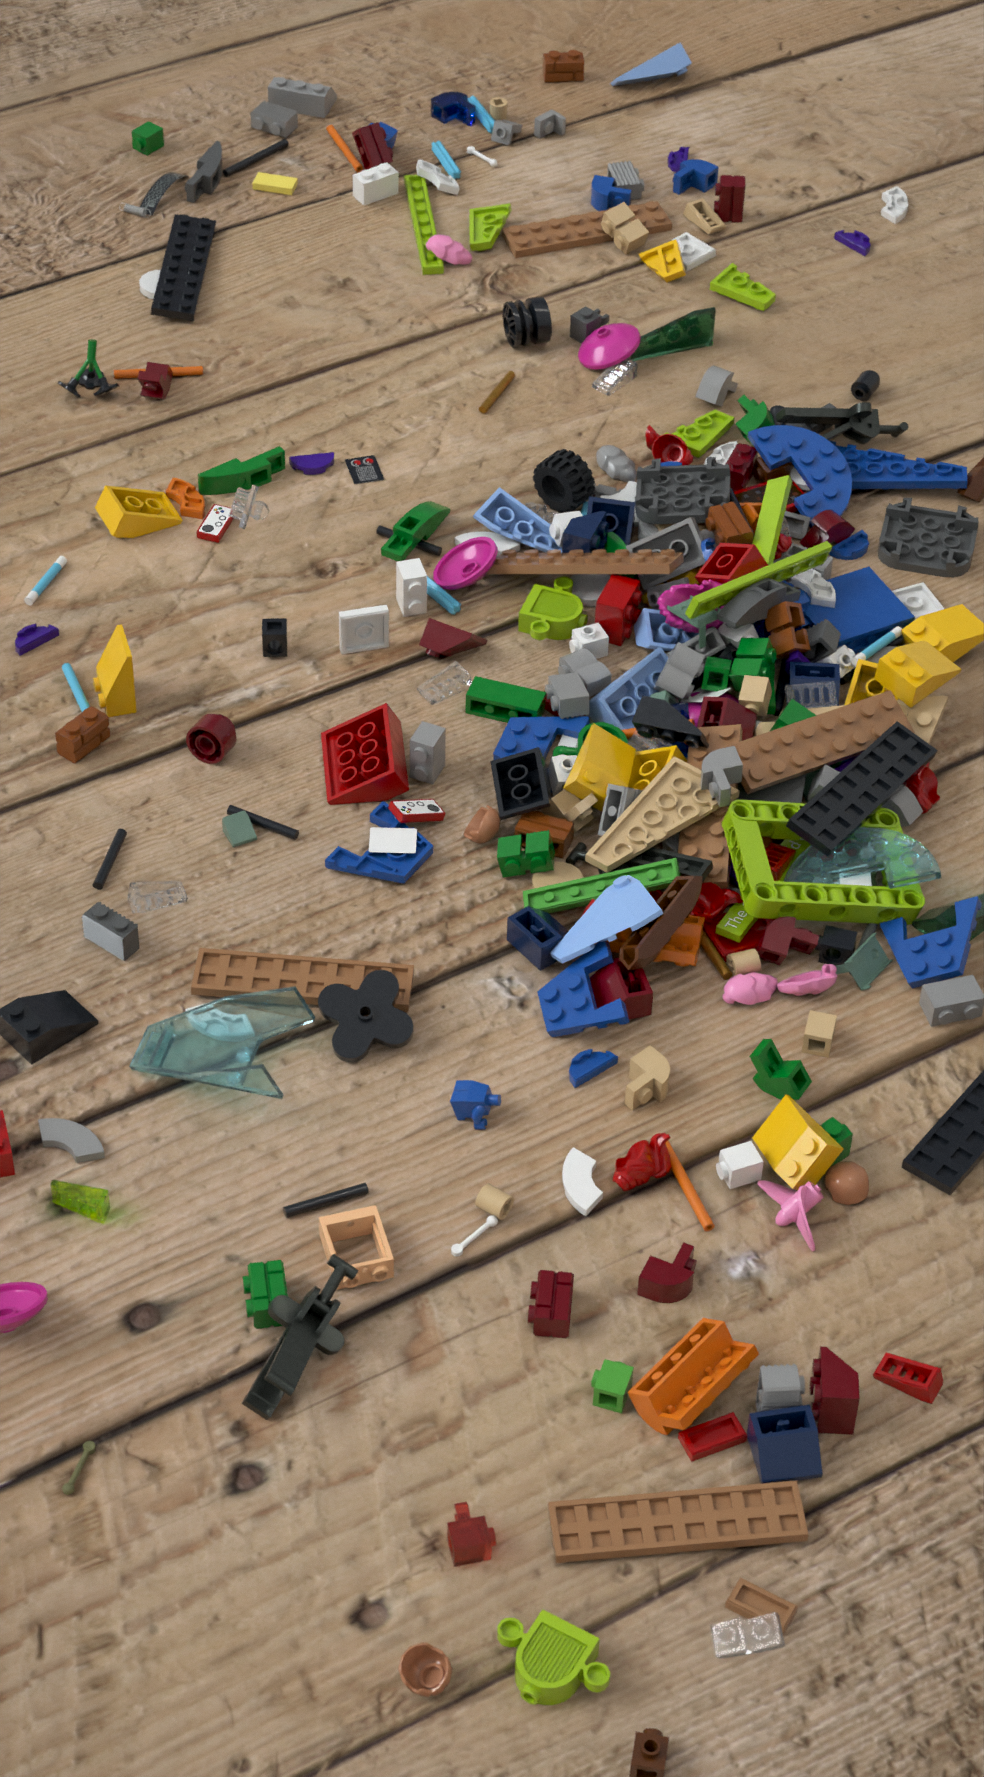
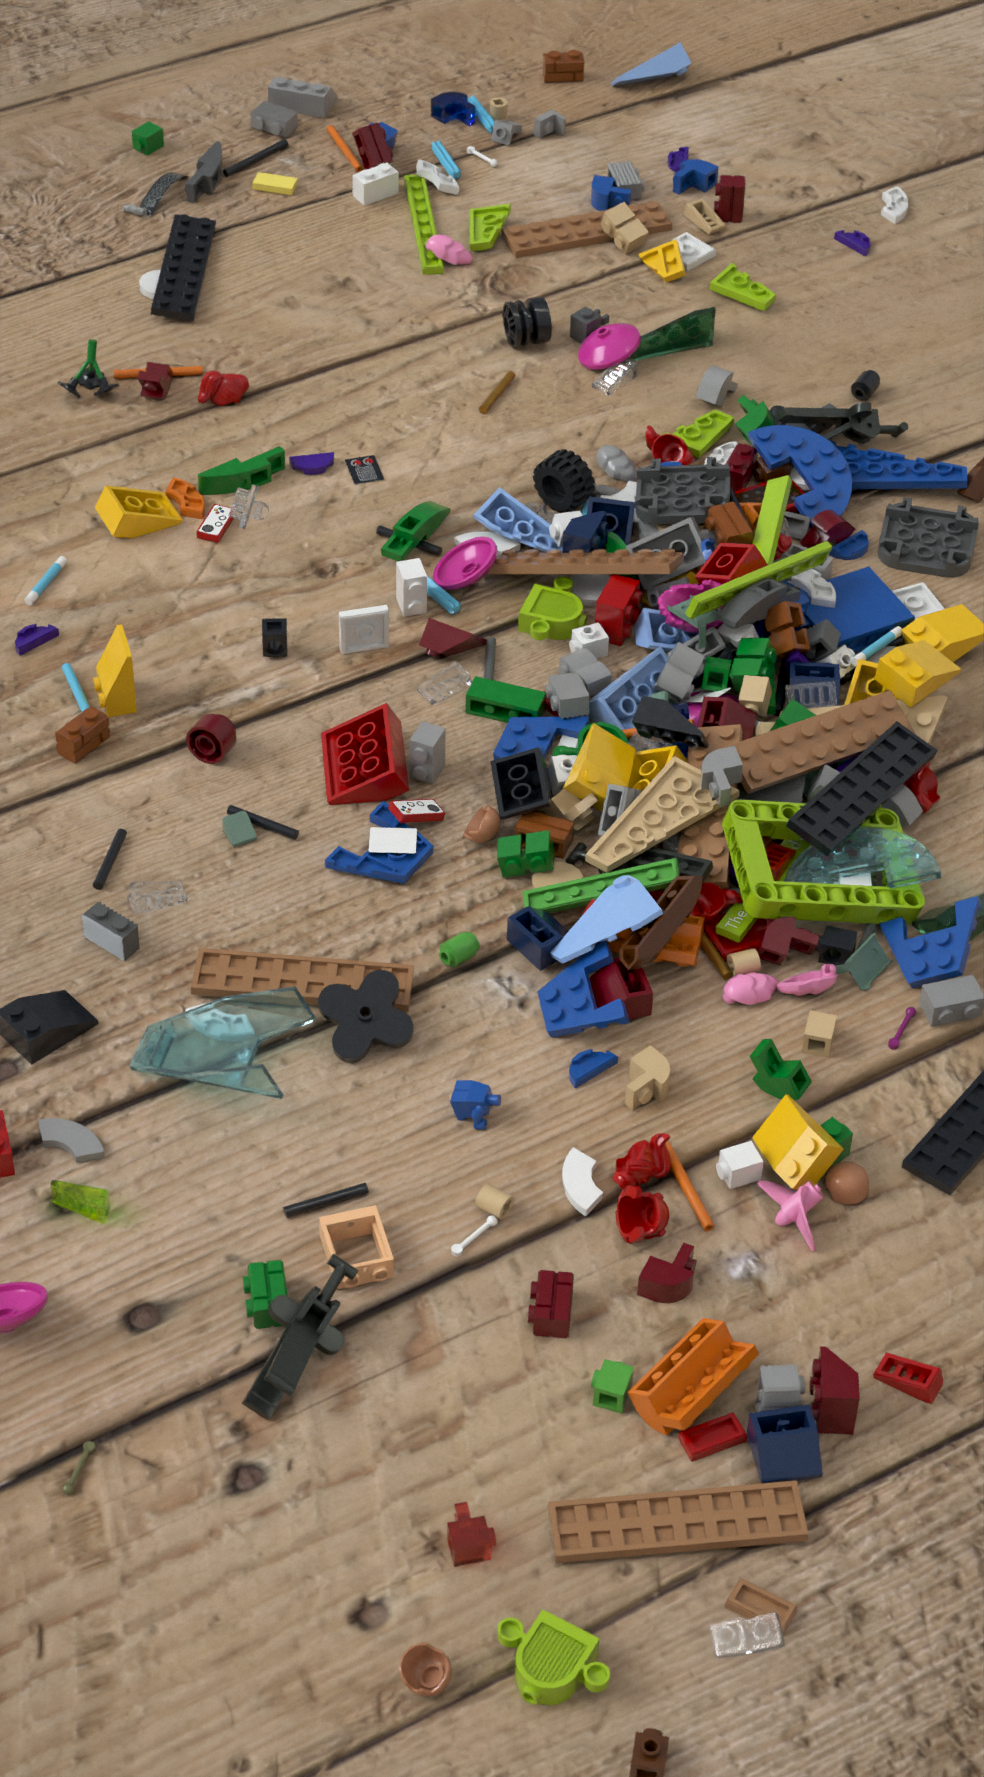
none -> red hair [198,371,249,406]
none -> bright green brick [439,932,480,967]
none -> dark grey piece [484,637,496,680]
none -> red helmet [615,1186,670,1244]
none -> magenta hinge [888,1007,916,1050]

